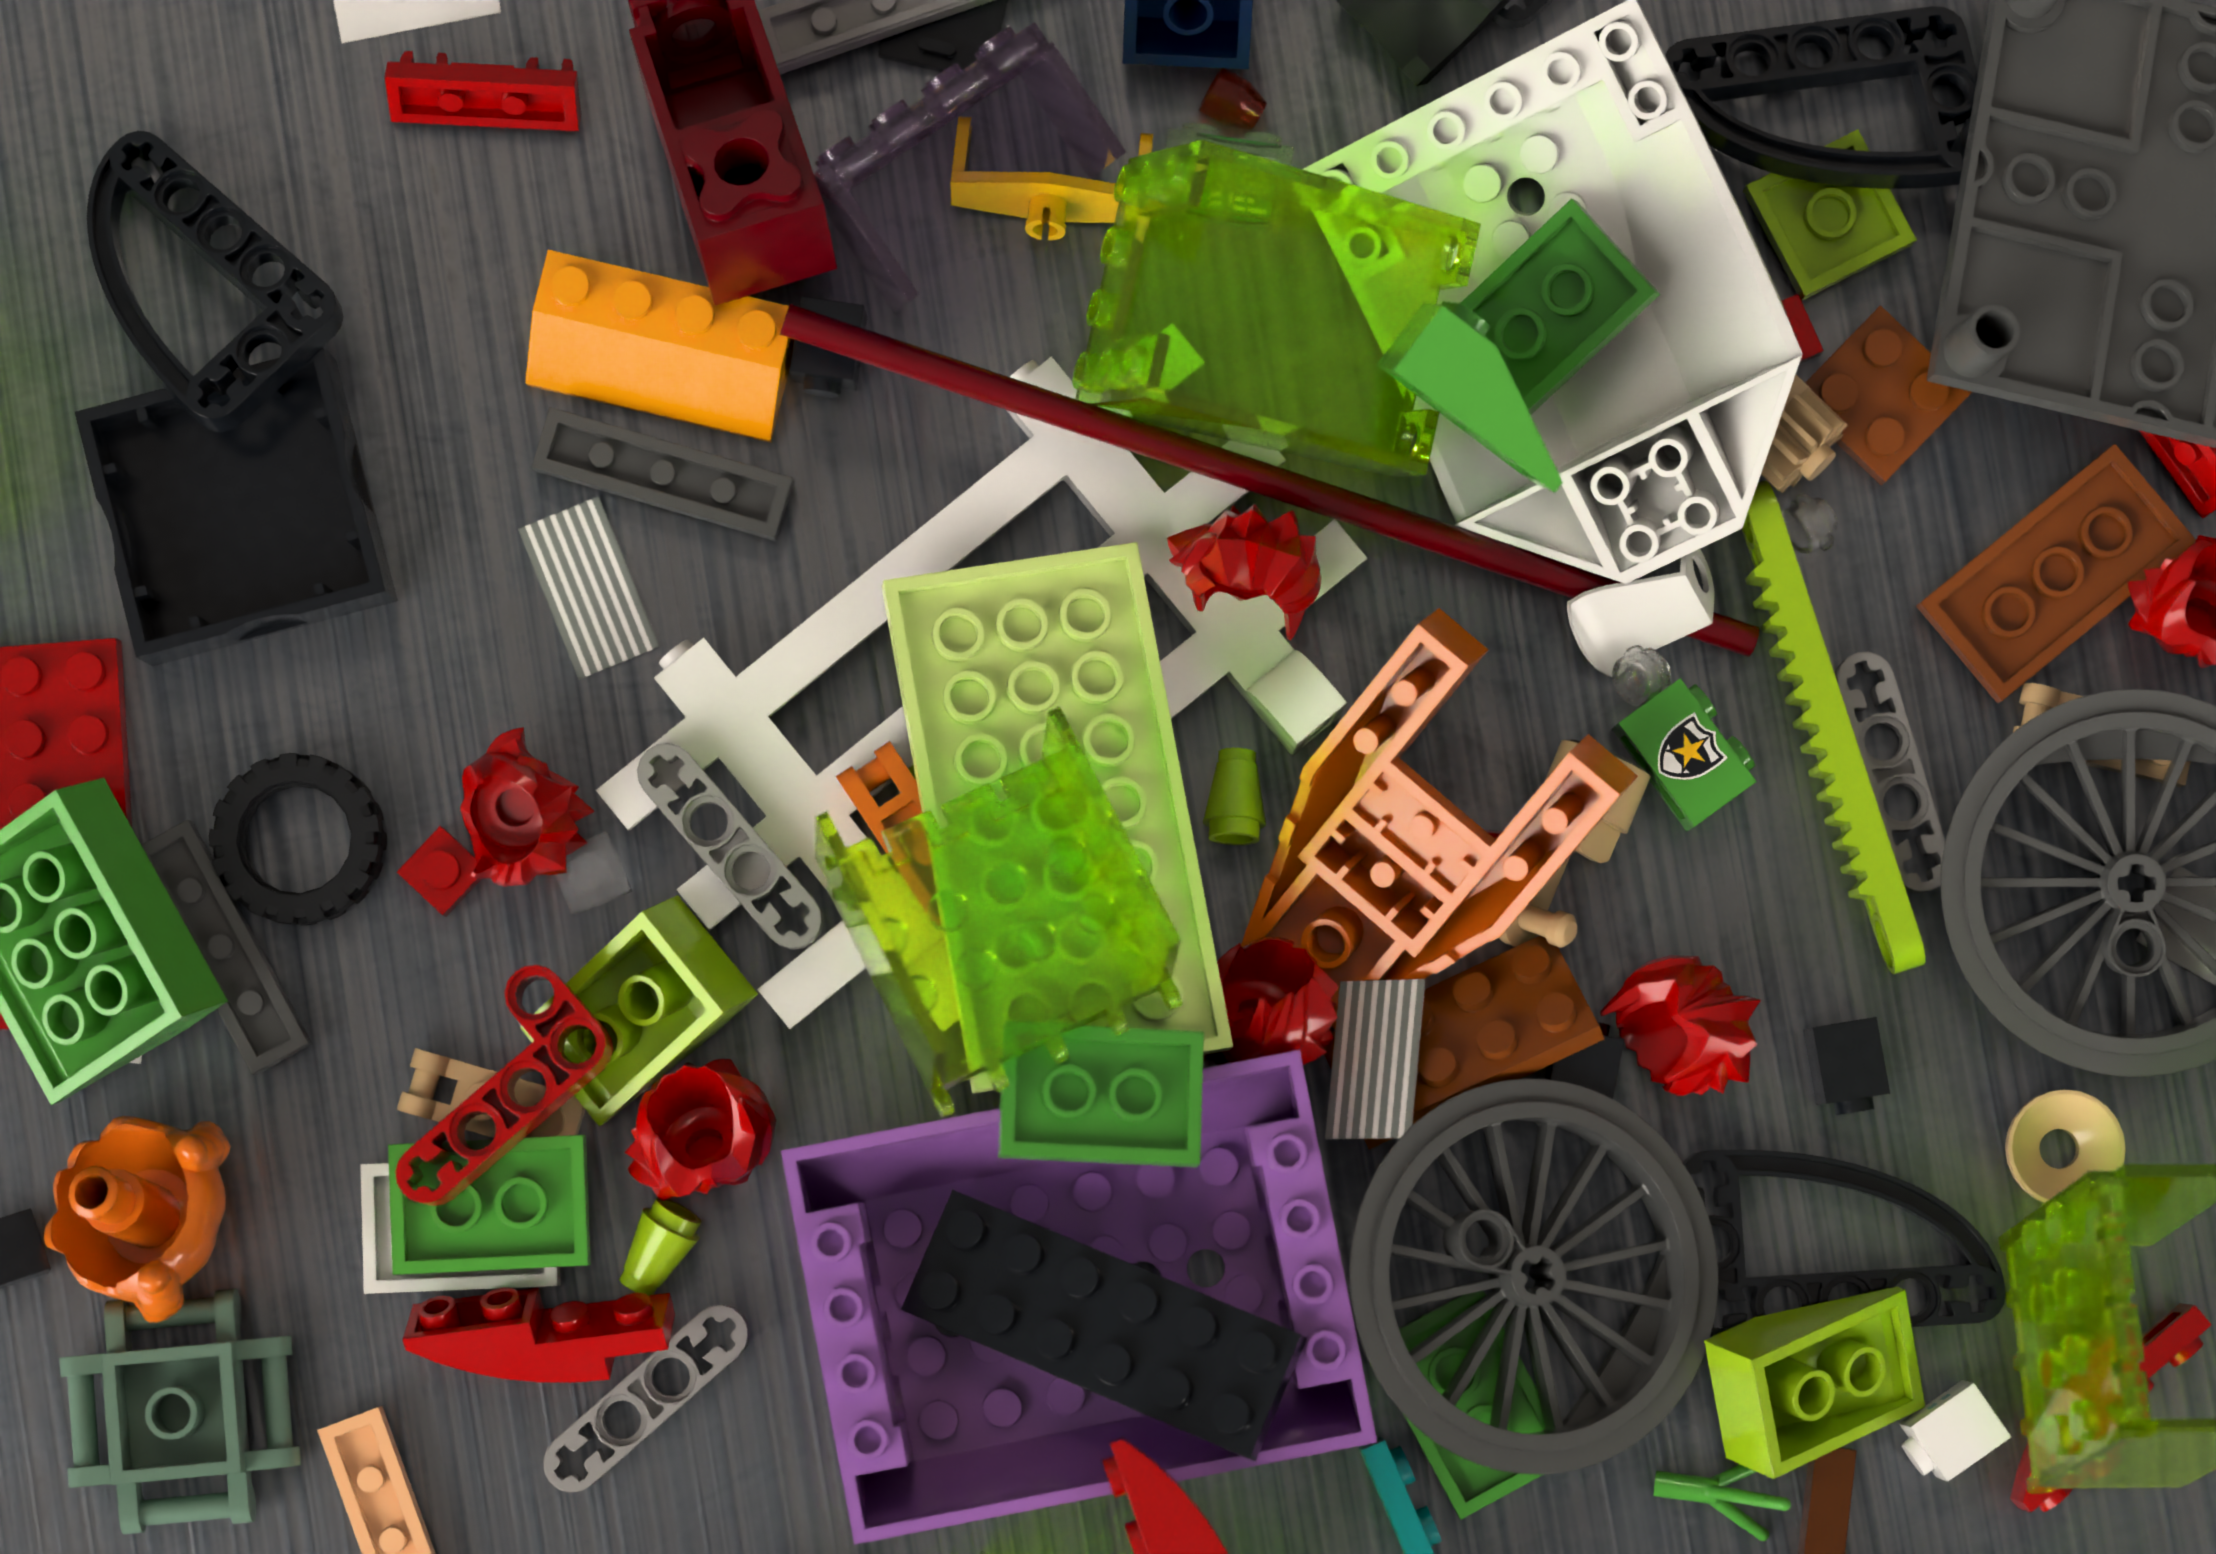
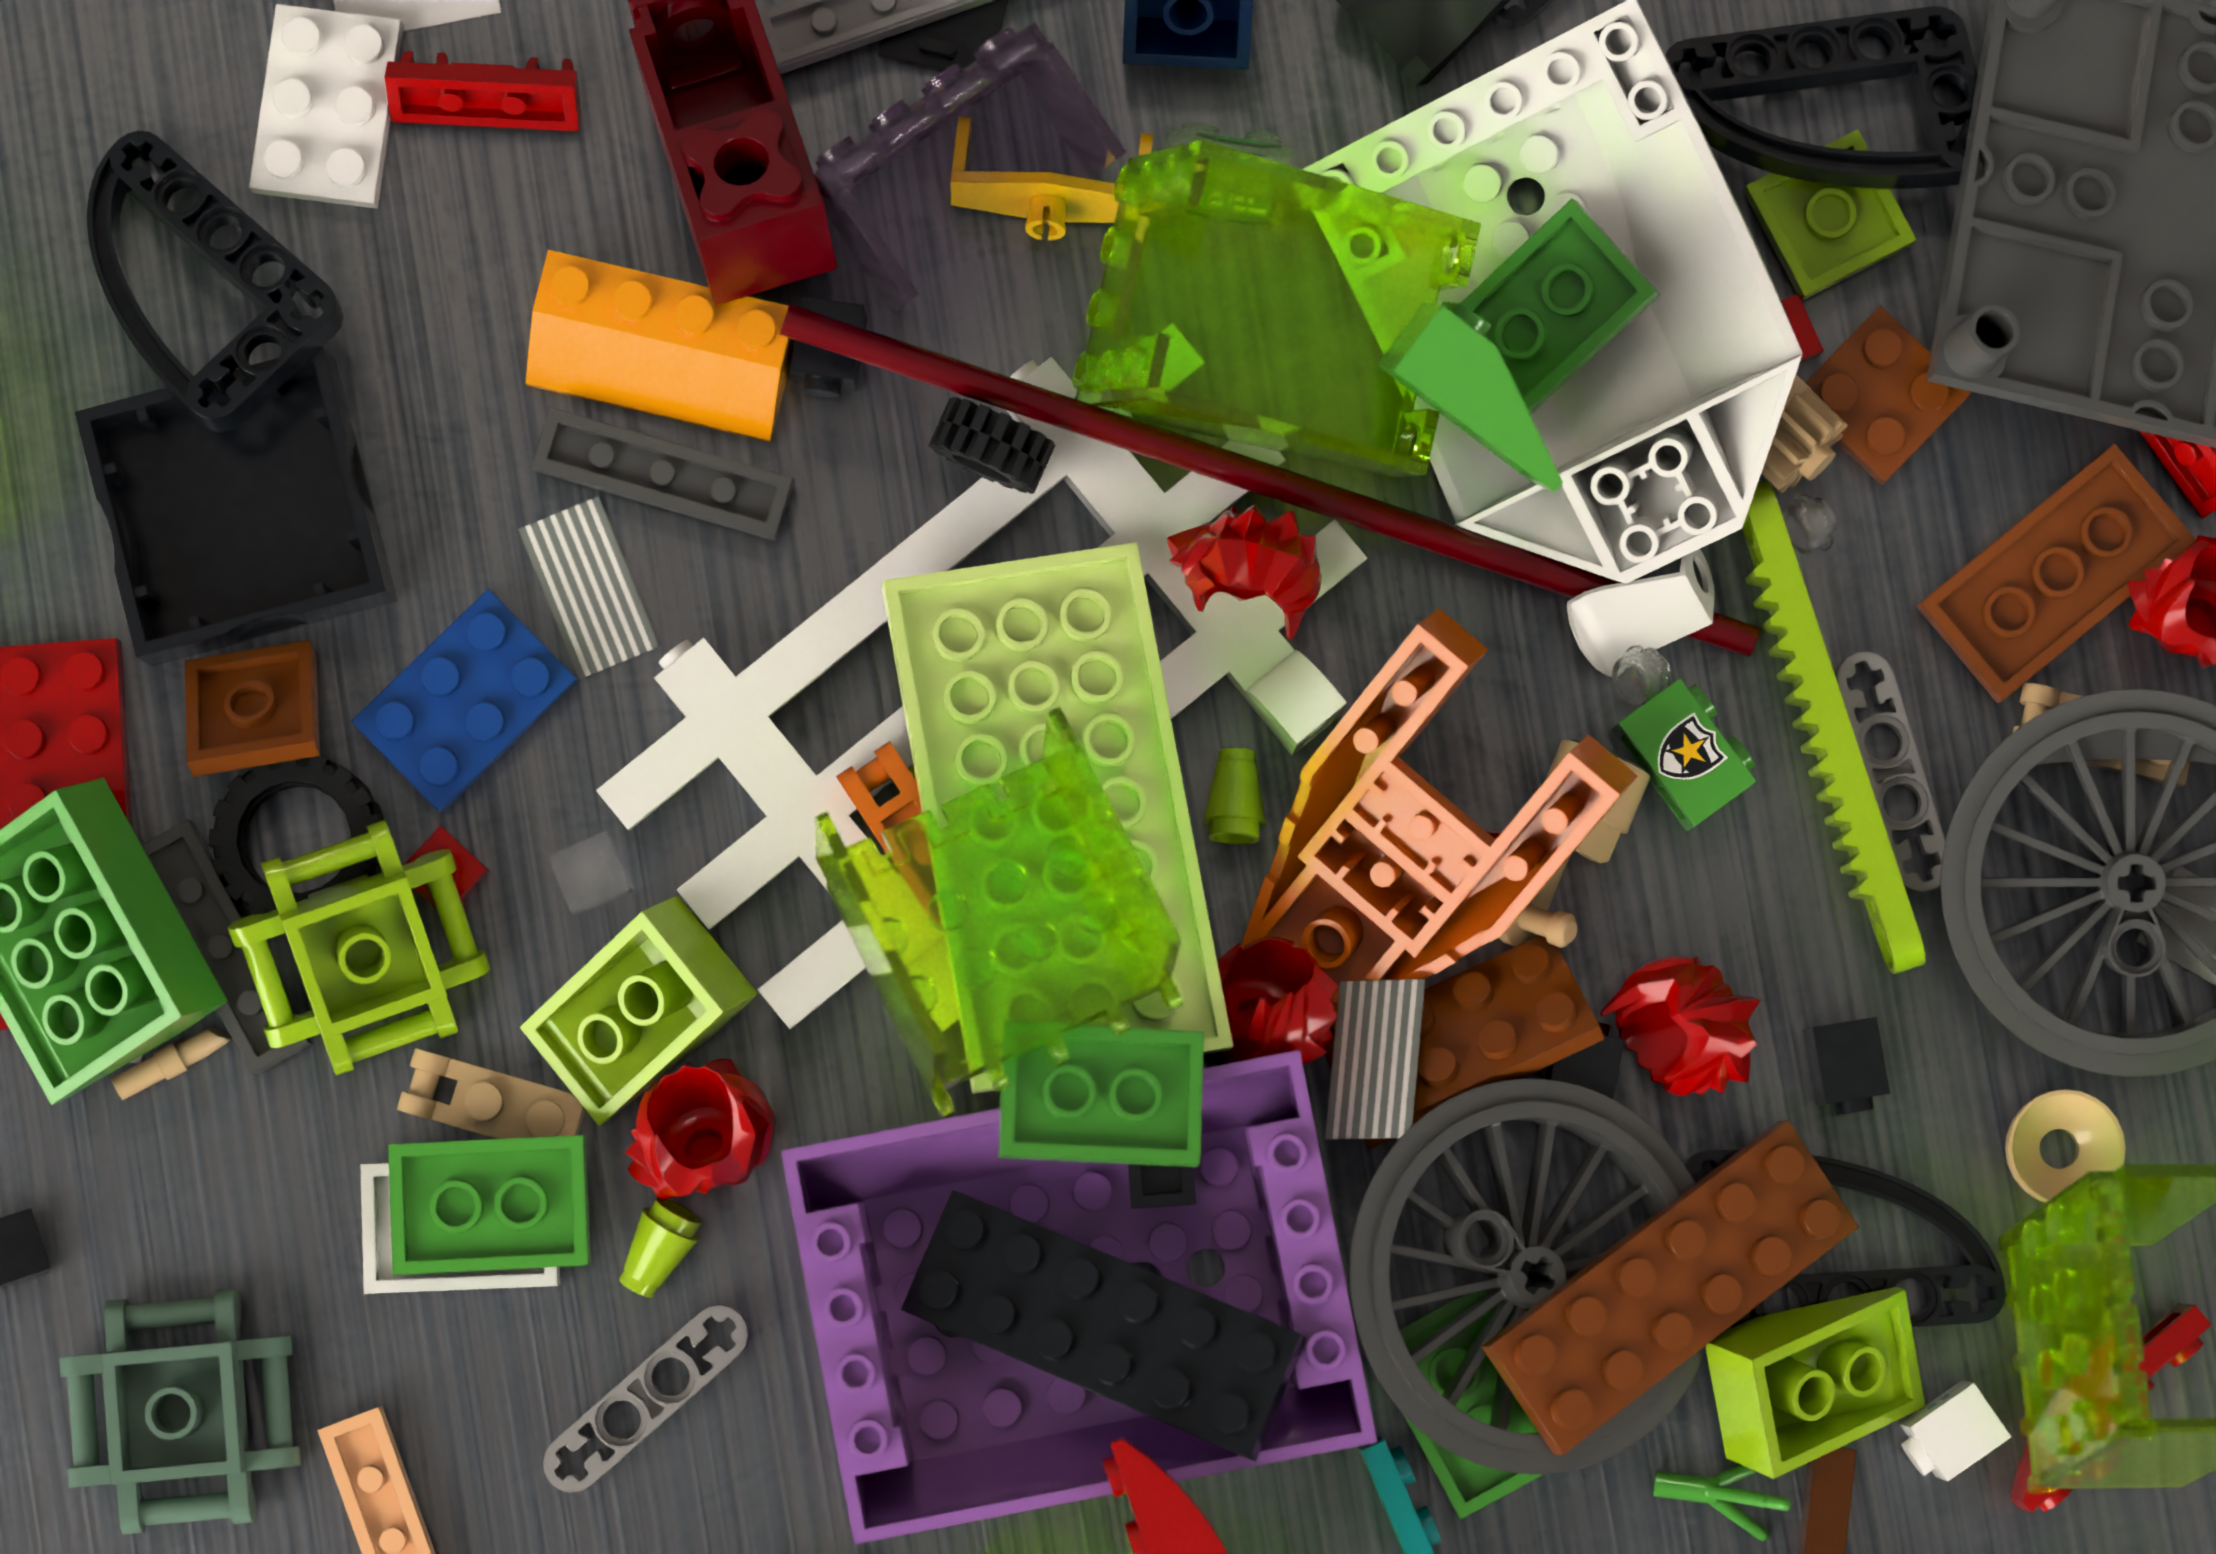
orange piece [43,1116,231,1323] -> none
red beam [395,965,613,1206] -> none
red slope [402,1287,675,1383] -> none
red hair [460,727,595,887] -> none
light grey beam [637,743,823,950] -> none
clear red hose [1198,68,1267,130] -> none
none -> tan piece [111,1027,232,1100]
none -> dark orange plate [185,640,320,777]
none -> lime brick [228,820,491,1076]
none -> white plate [249,4,404,209]
none -> blue plate [351,588,579,814]
none -> black tyre [928,397,1056,494]
none -> black plate [1128,1164,1196,1209]
none -> dark orange plate [1481,1120,1859,1456]

